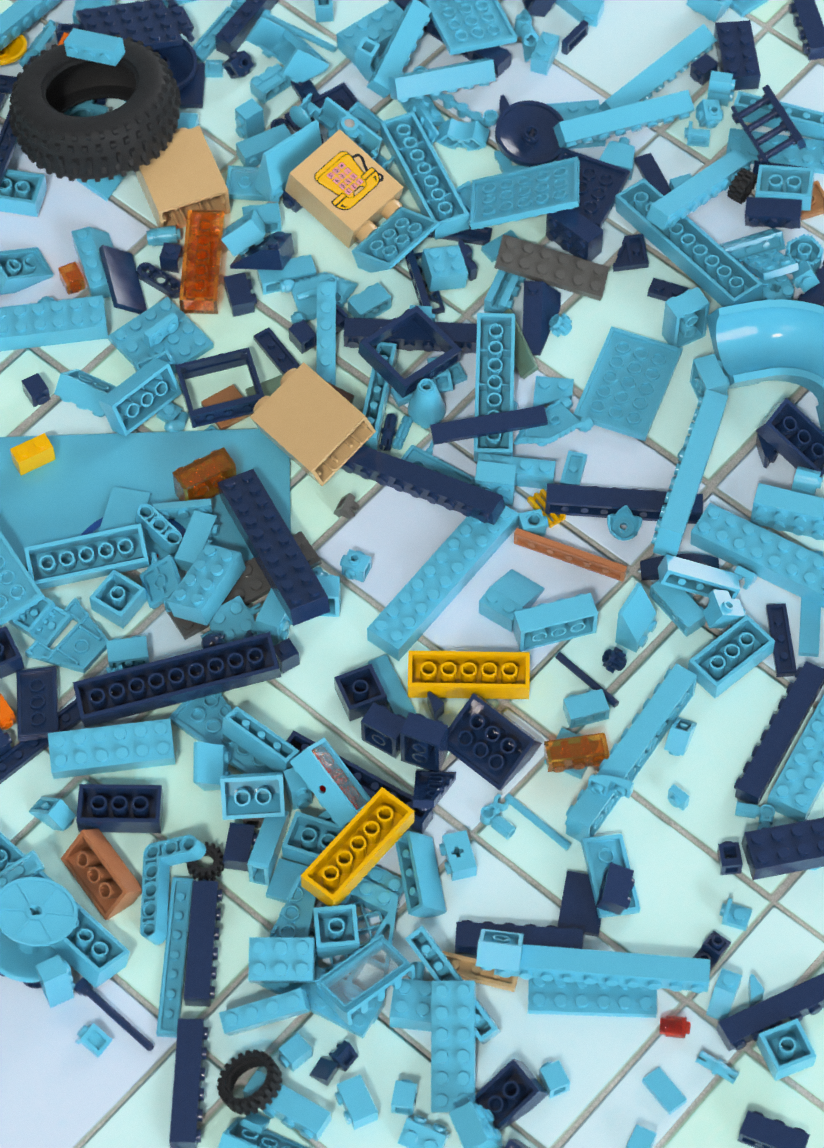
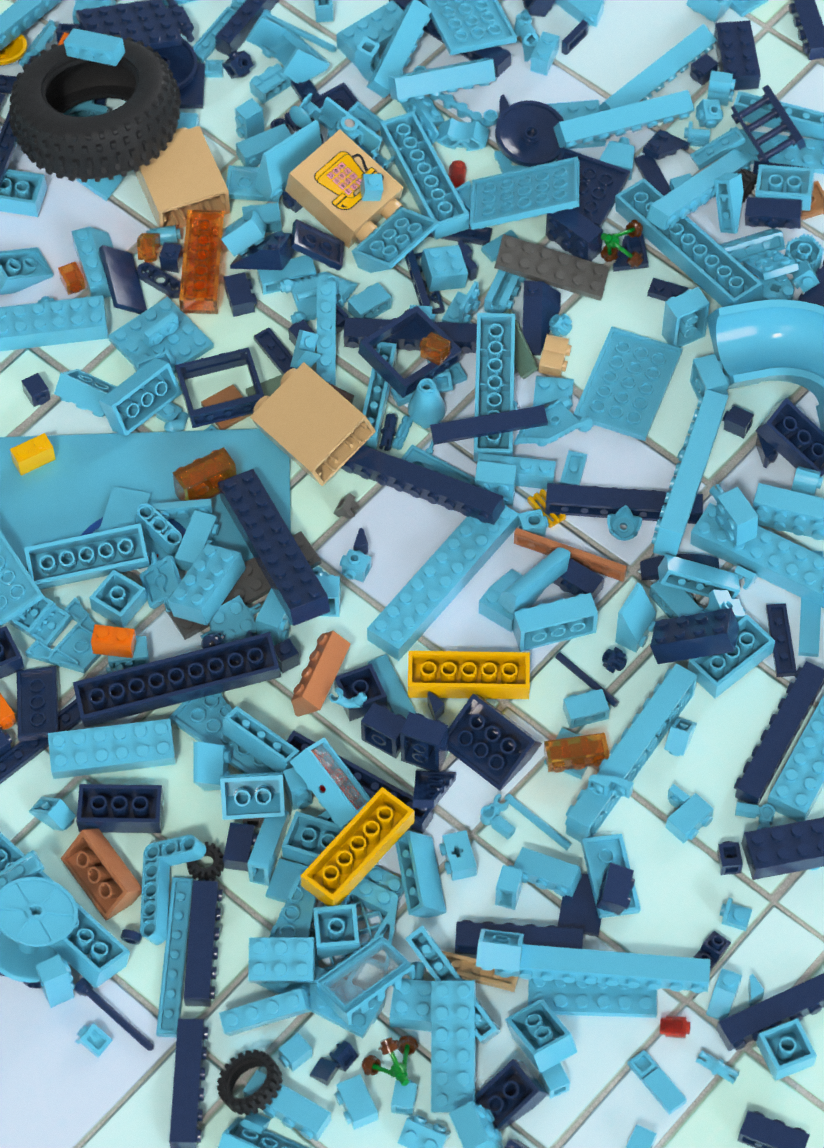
none -> orange brick [91,624,136,658]
none -> dark blue tile [120,929,142,945]
none -> clear orange brick [137,233,161,263]
none -> medium azure slope [290,330,321,368]
none -> dark blue plate [291,219,344,271]
none -> nougat slope [291,631,351,717]
none -> medium azure piece [329,688,367,708]
none -> dark blue slope [353,528,368,555]
none -> medium azure brick [360,174,383,201]
none -> plant [361,1035,418,1086]
none -> clear orange brick [419,332,451,366]
none -> medium azure bracket [442,281,480,323]
none -> clear red brick [448,160,467,188]
none -> medium azure brick [495,865,523,910]
none -> medium azure brick [499,547,571,615]
none -> medium azure brick [505,999,577,1073]
none -> medium azure brick [514,847,582,897]
none -> tan brick [539,334,572,377]
none -> dark blue brick [553,549,604,600]
none -> plant [600,220,643,268]
none -> medium azure tile [627,1050,658,1080]
none -> dark blue wing [642,129,690,160]
none -> dark blue brick [650,608,739,664]
none -> medium azure brick [666,793,714,844]
none -> medium azure plate [690,126,746,170]
none -> medium azure brick [709,484,758,547]
none -> medium azure slope [714,173,744,234]
none -> dark blue brick [722,405,754,439]

